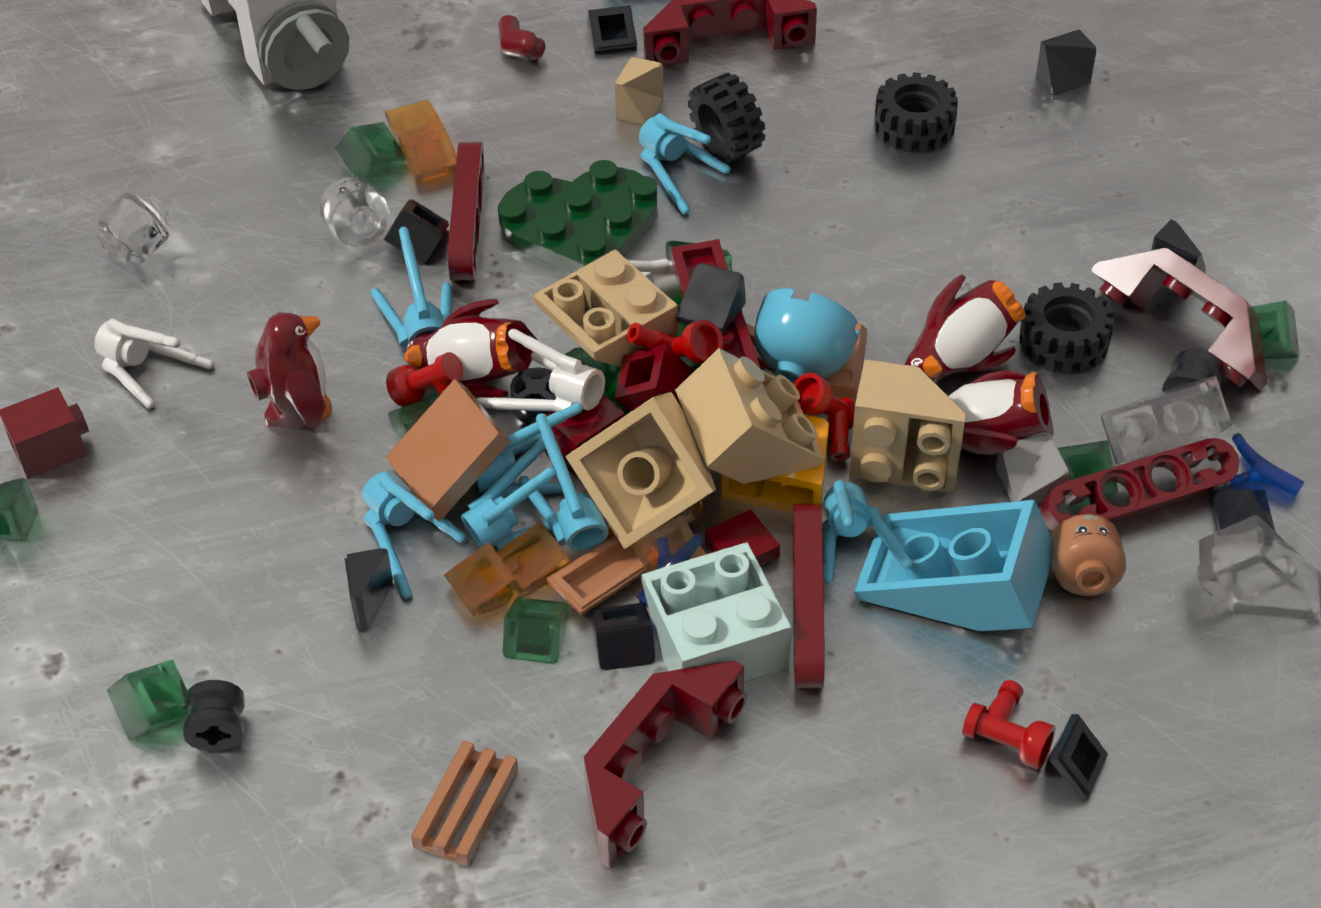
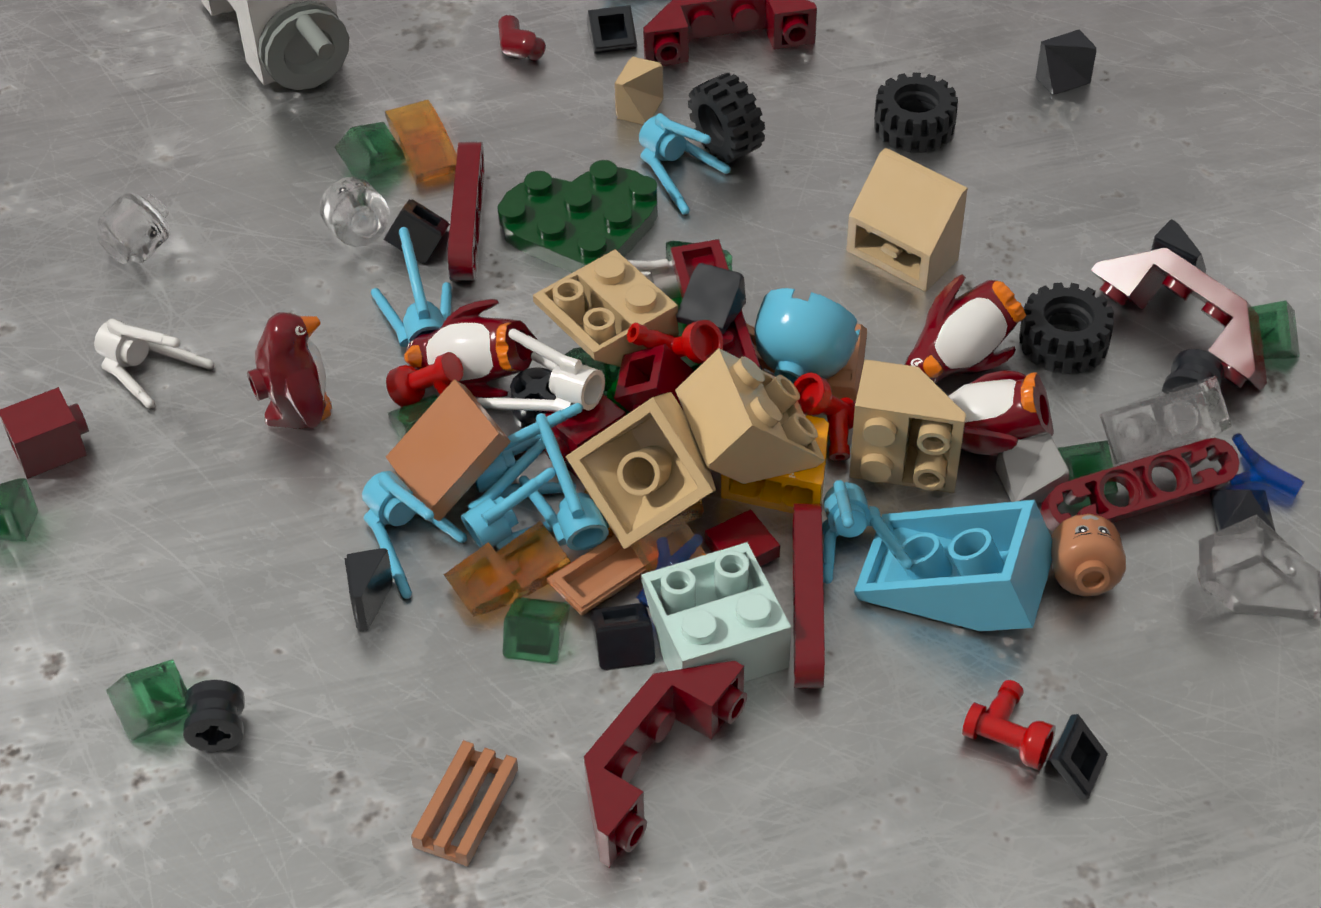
none -> tan slope [846,148,968,292]

